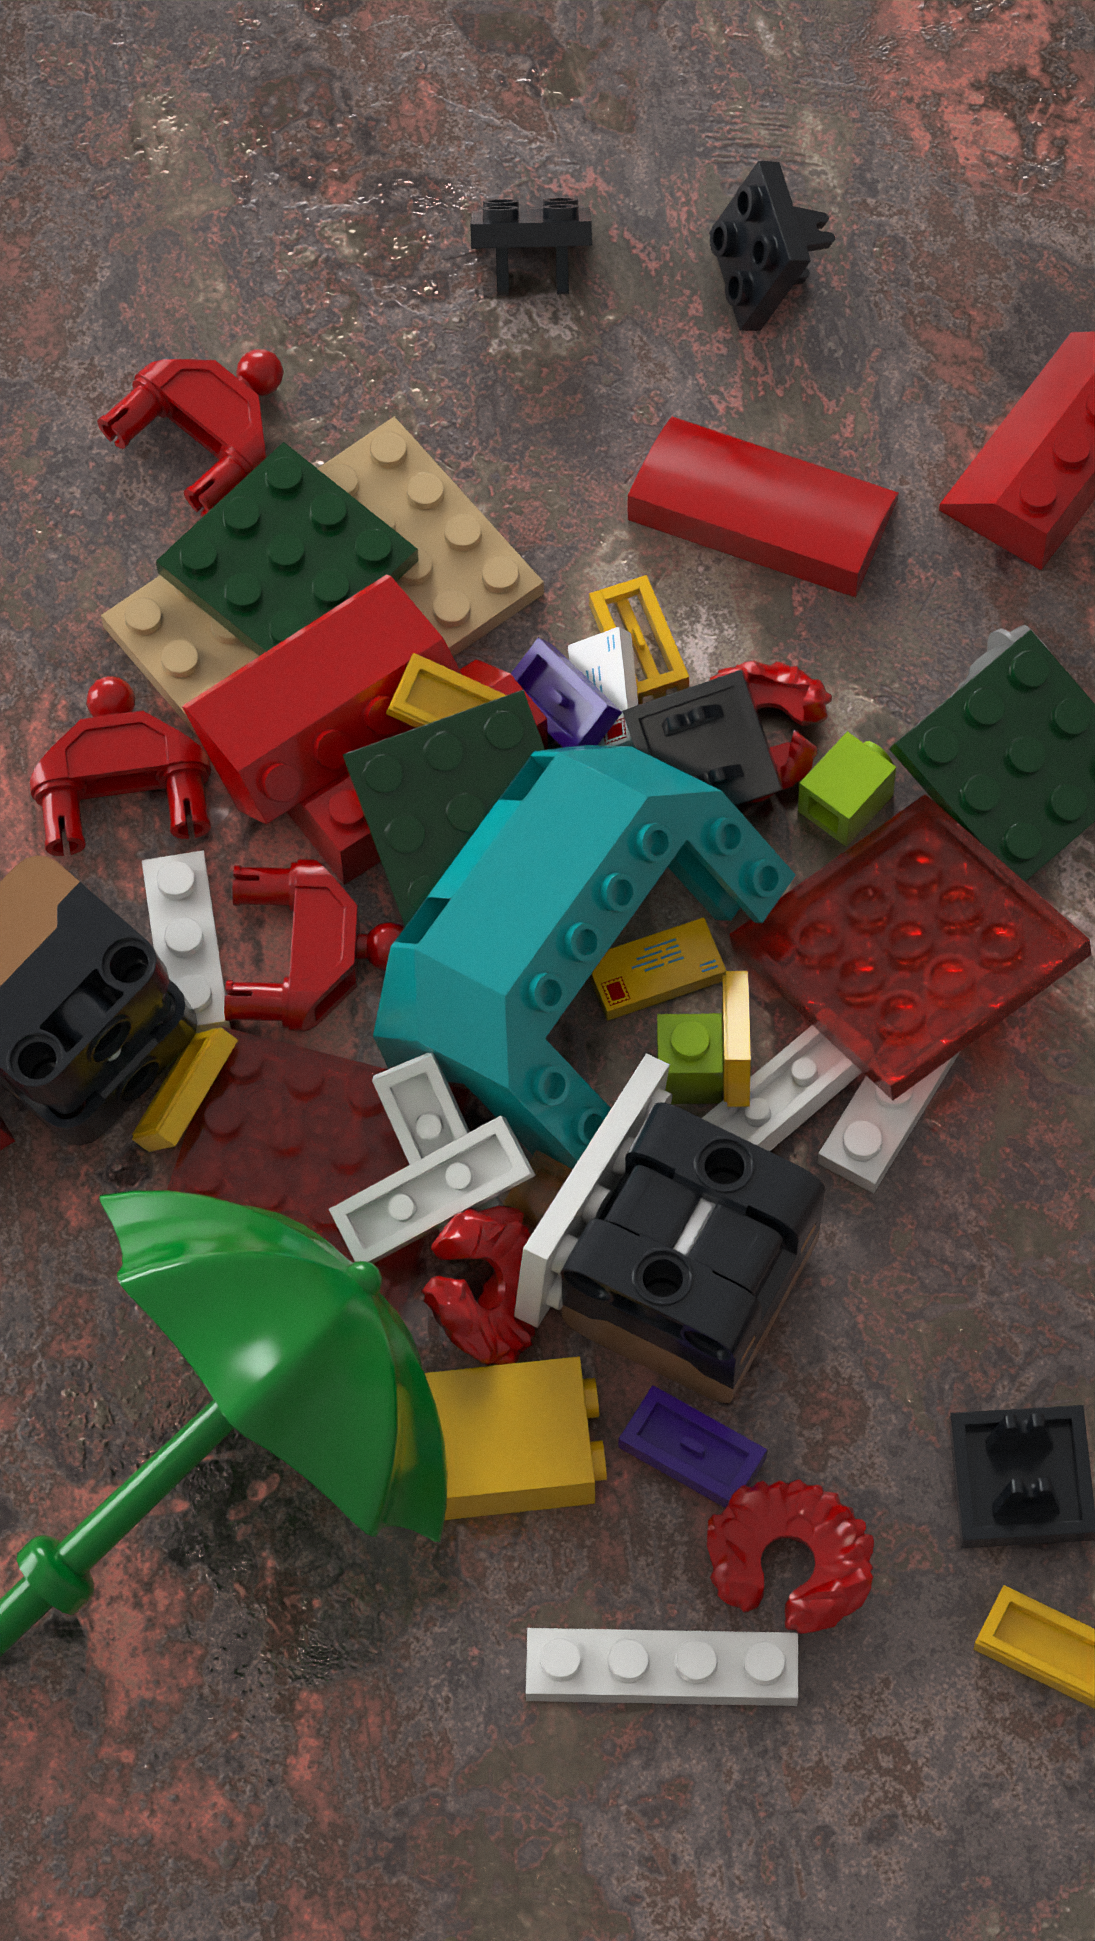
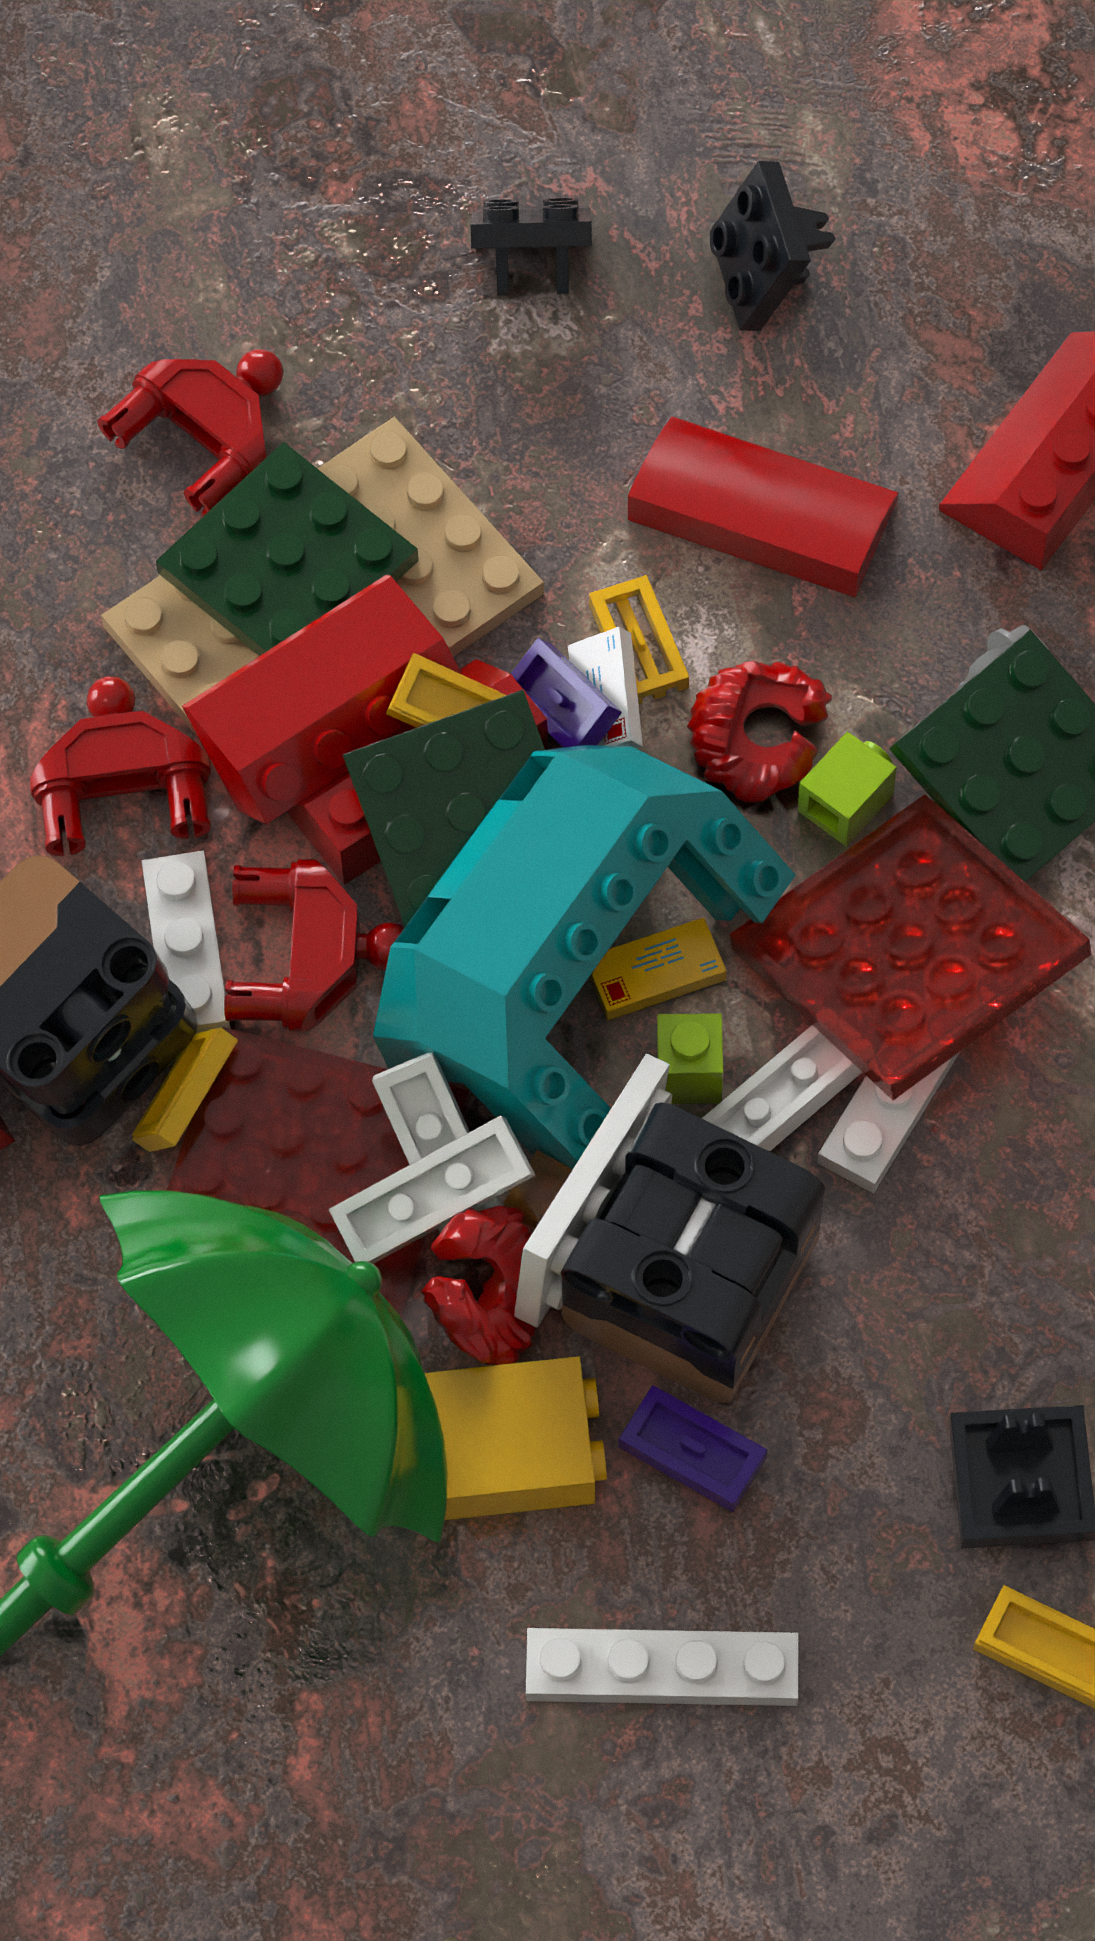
black plate [622,670,784,806] -> none
red piece [707,1479,874,1634] -> none
yellow tile [722,971,751,1107] -> none

